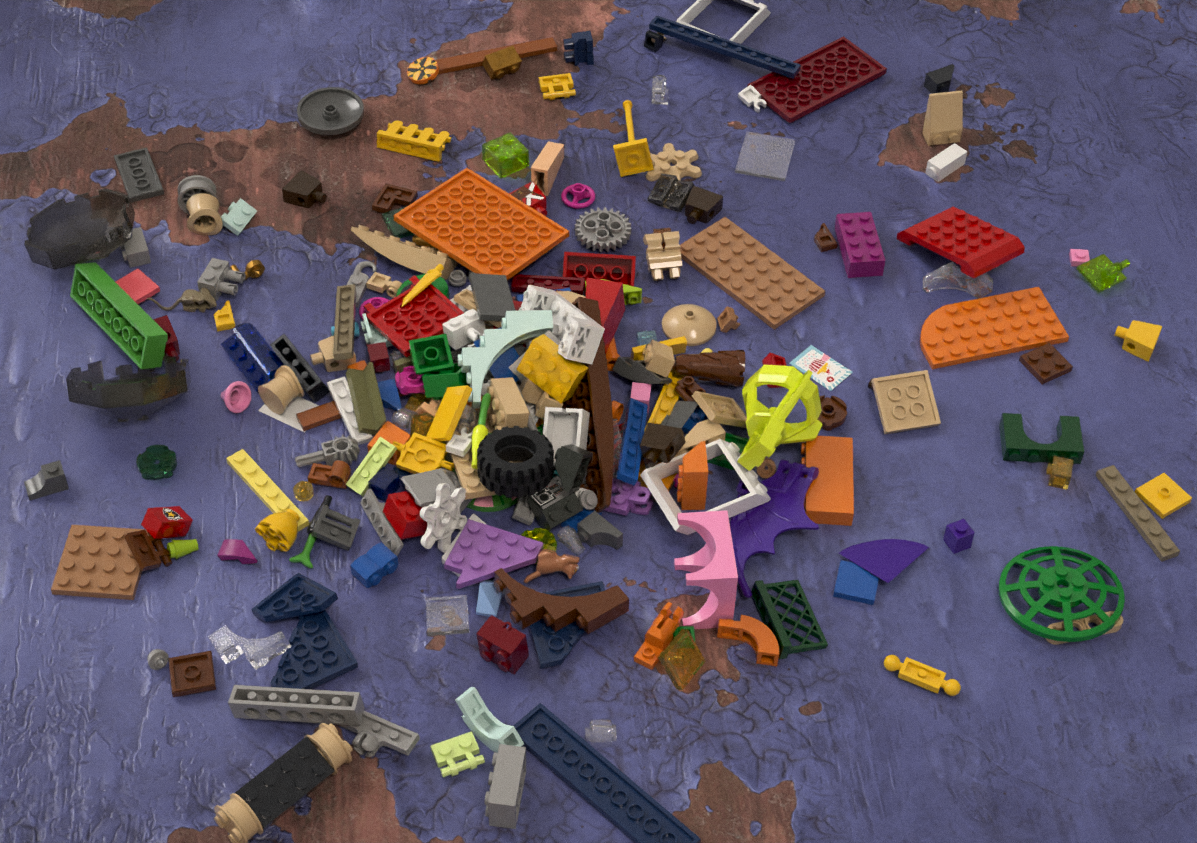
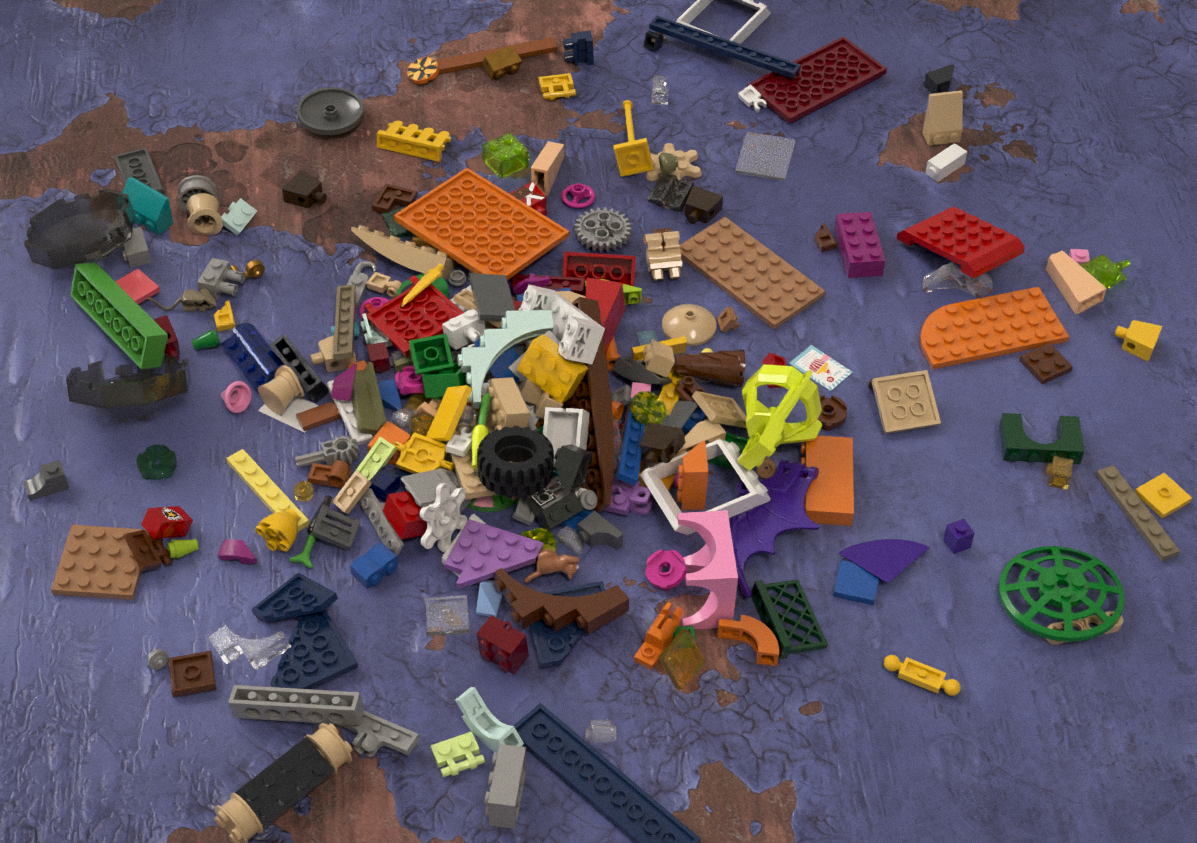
none -> teal slope [119,177,174,235]
none -> green cone [191,330,221,351]
none -> magenta slope [331,364,357,401]
none -> tan plate [332,470,372,514]
none -> magenta slope [513,274,551,295]
none -> light grey plate [611,385,632,406]
none -> clear neon green tile [629,391,667,425]
none -> dark pink plate [645,549,687,591]
none -> olive cone [659,152,679,176]
none -> light nougat slope [1046,250,1107,315]

